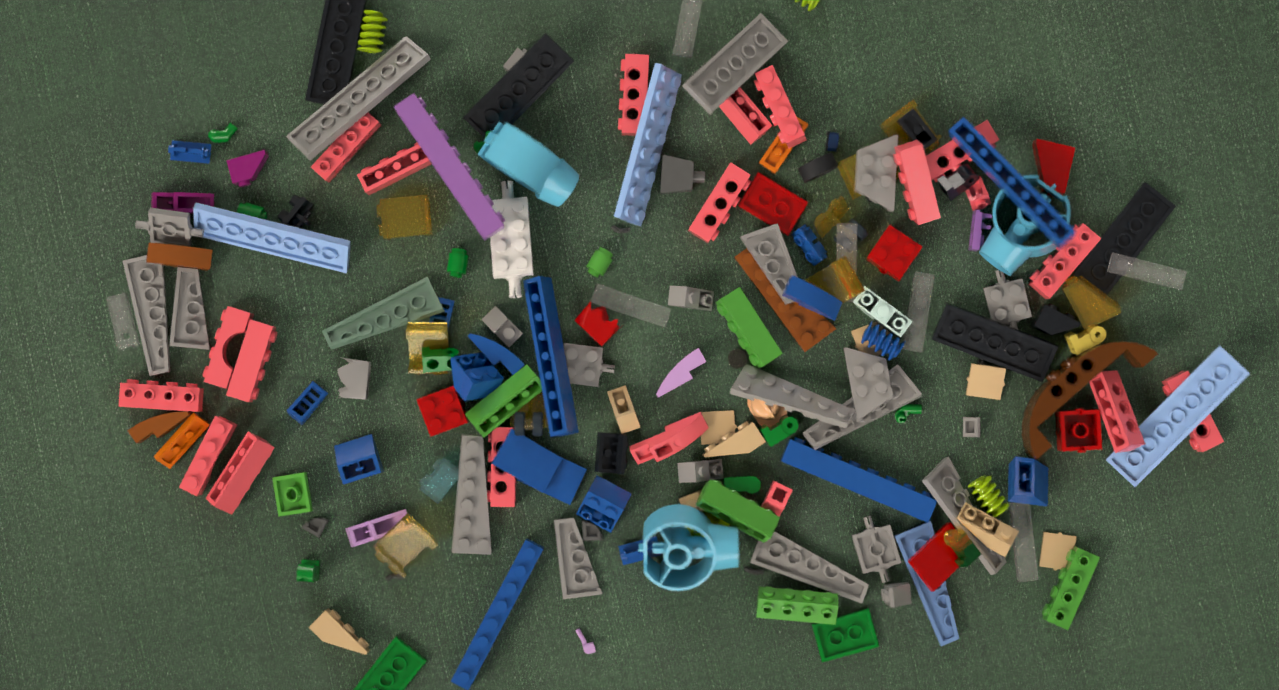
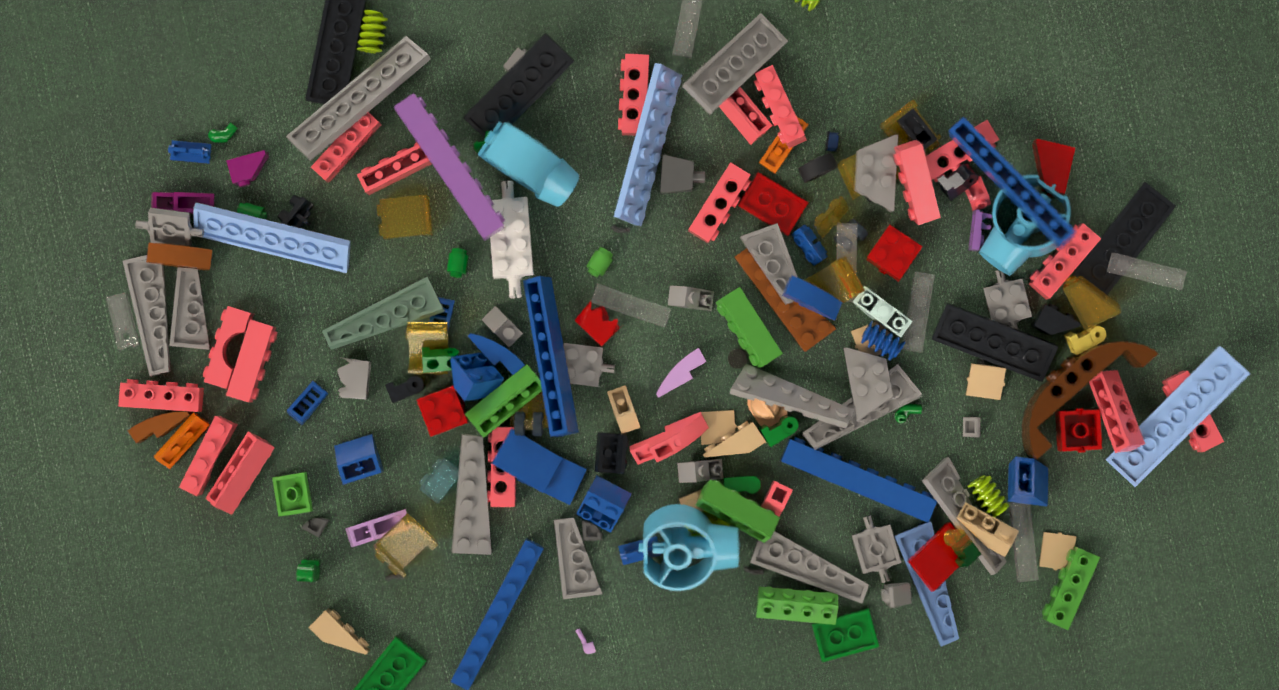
none -> black leg [385,376,425,403]

